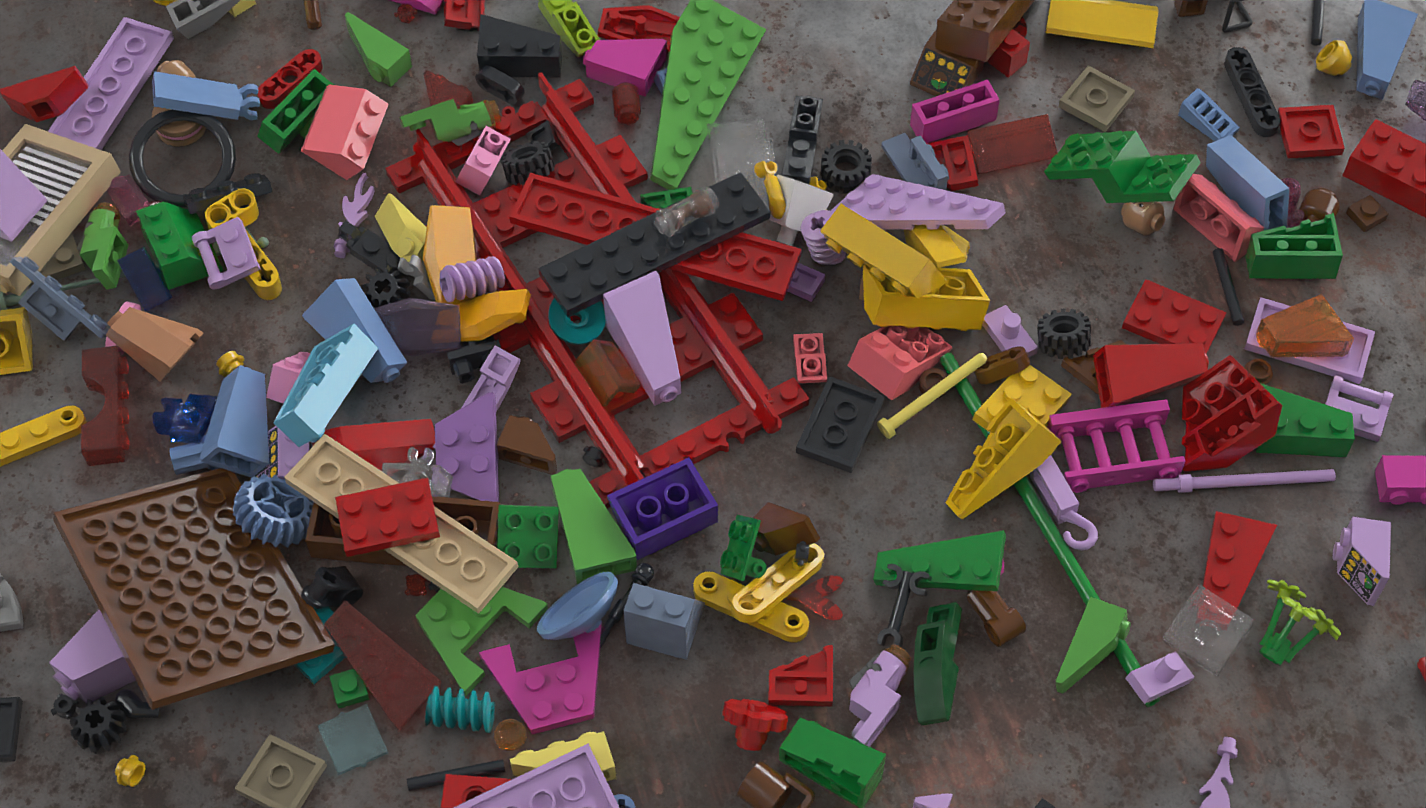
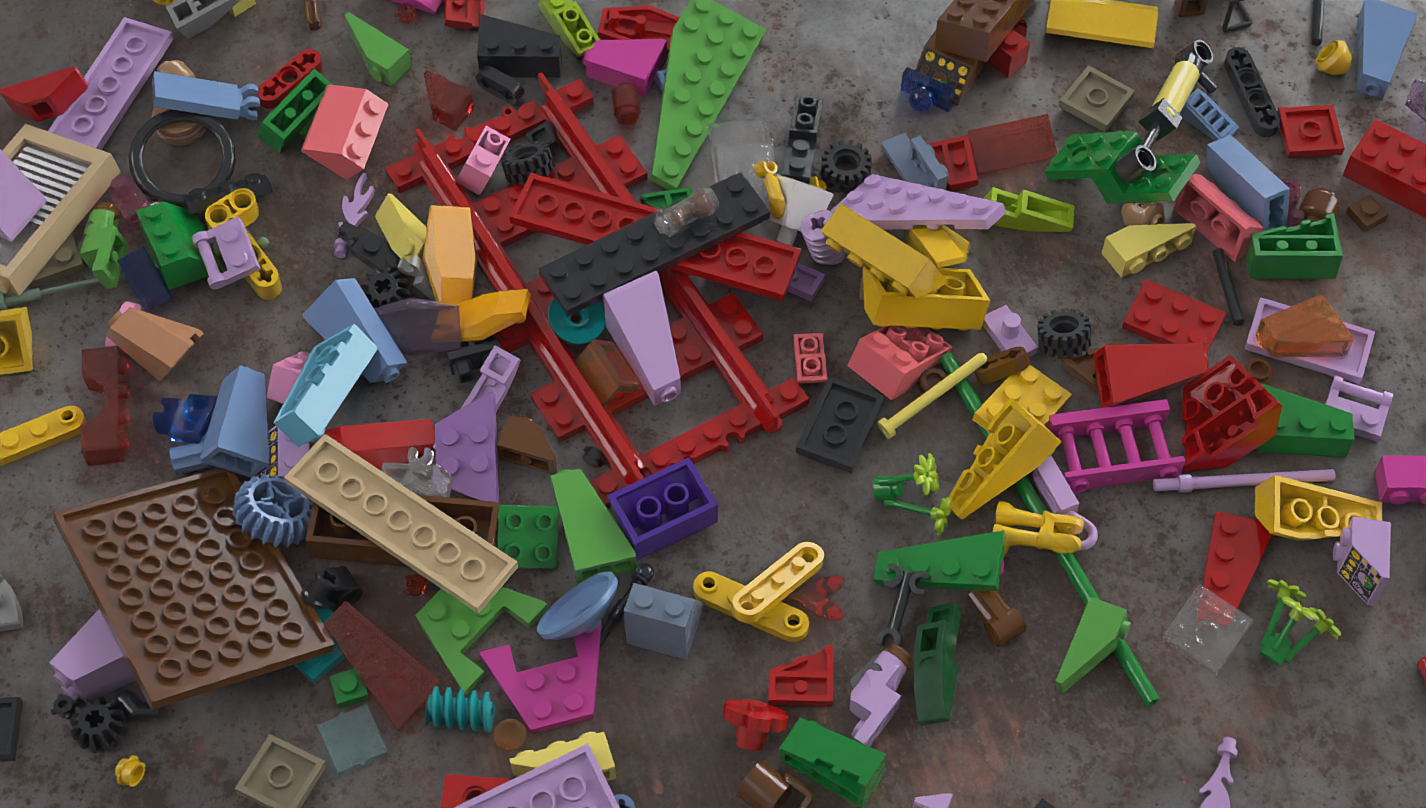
sand blue bracket [10,256,108,341] -> none
yellow plate [216,351,245,377] -> none
red plate [335,478,440,557] -> none
bright green plate [399,99,501,146] -> none
black bar [407,759,506,791] -> none
lavender piece [440,256,505,303] -> none
green hinge [720,514,766,581] -> none
reddish brown slope [753,502,820,556] -> none
black piece [794,541,809,567] -> none
dark pink brick [910,80,1000,143] -> none
lavender tile [1126,652,1194,704] -> none
none -> plant [873,453,951,536]
none -> clear blue tile [901,67,956,112]
none -> lime slope [984,187,1075,232]
none -> yellow piece [993,501,1084,556]
none -> light yellow slope [1102,223,1196,278]
none -> black piece [1115,40,1217,184]
none -> yellow wedge [1255,475,1382,541]

